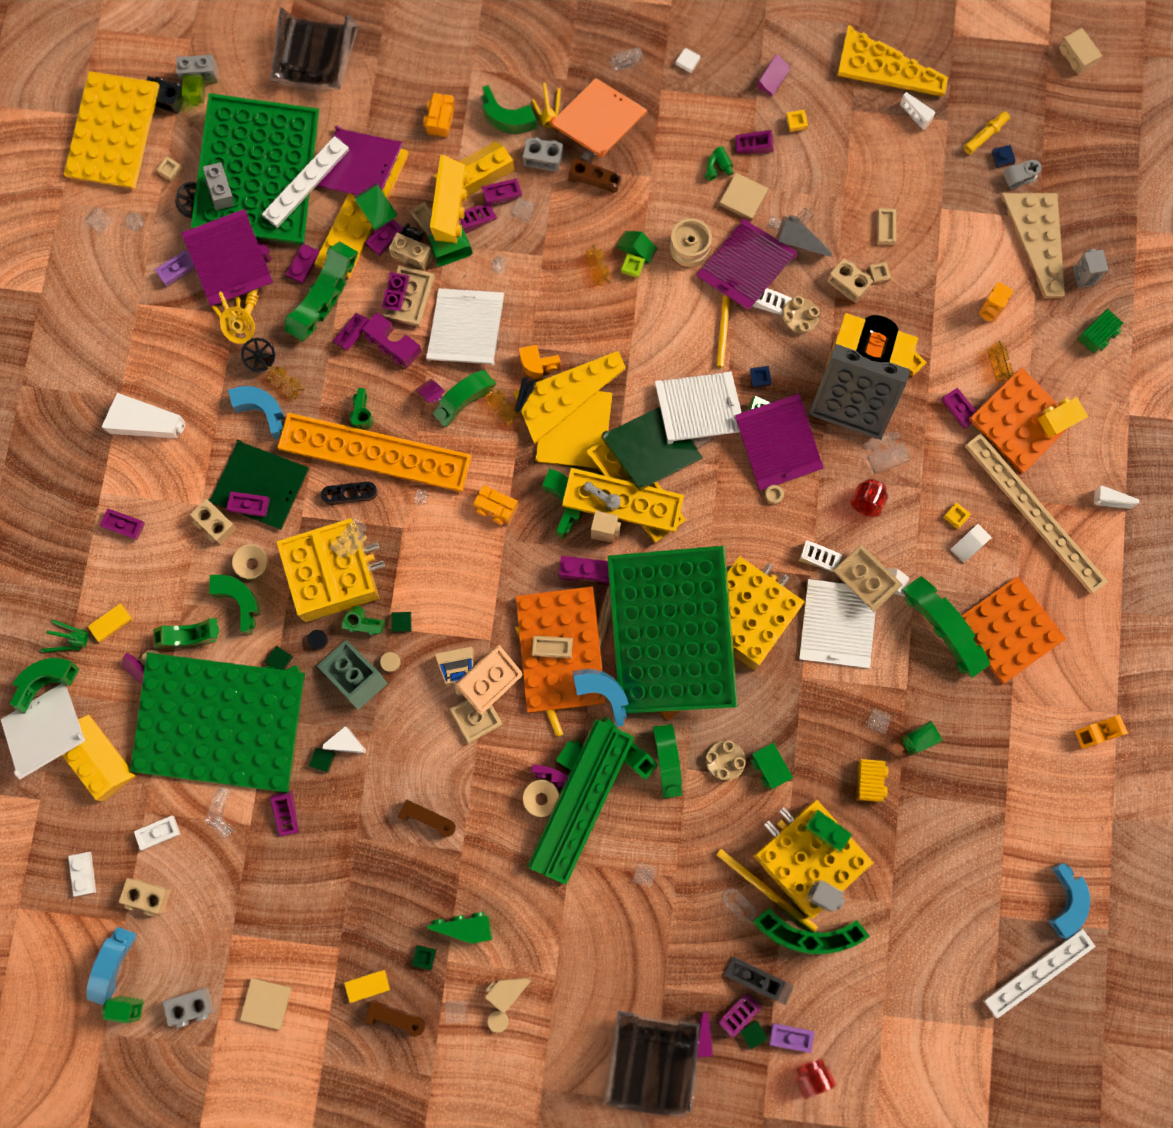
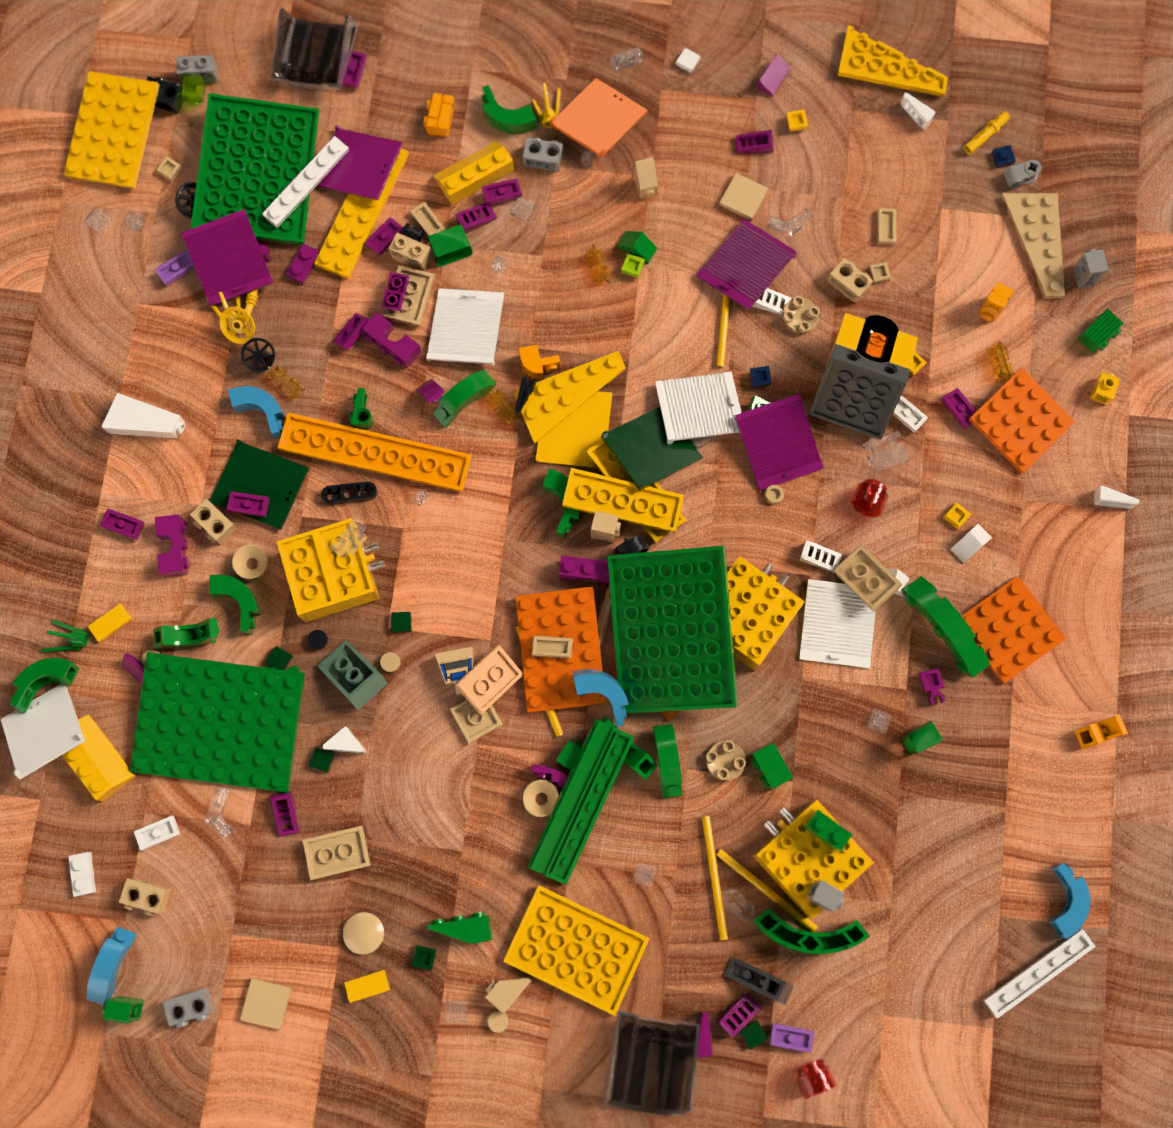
light grey brick [203,163,234,210] -> none
green brick [284,241,358,341] -> none
green plate [342,606,385,635] -> none
green piece [354,183,397,230] -> none
reddish brown leg [364,1000,425,1037] -> none
reddish brown leg [398,799,456,837] -> none
yellow slope [430,155,470,243] -> none
light orange brick [473,485,519,525] -> none
reddish brown leg [568,158,622,193] -> none
light grey piece [584,482,621,511] -> none
tan wheel [670,218,712,267] -> none
green plant [704,146,734,181] -> none
flat silver slope [776,215,832,257] -> none
yellow brick [856,759,889,803] -> none
tan plate [965,434,1108,594] -> none
yellow brick [1037,397,1088,438] -> none
tan brick [1059,28,1102,75] -> none
none -> magenta arch [155,514,190,578]
none -> tan plate [303,826,371,880]
none -> magenta plate [340,50,367,89]
none -> tan dish [343,912,384,954]
none -> yellow plate [503,885,650,1016]
none -> black wheel [613,535,650,555]
none -> tan slope [634,157,658,198]
none -> yellow piece [702,816,728,940]
none -> white plate [893,395,928,433]
none -> magenta plate [919,668,945,705]
none -> yellow brick [1089,372,1120,405]

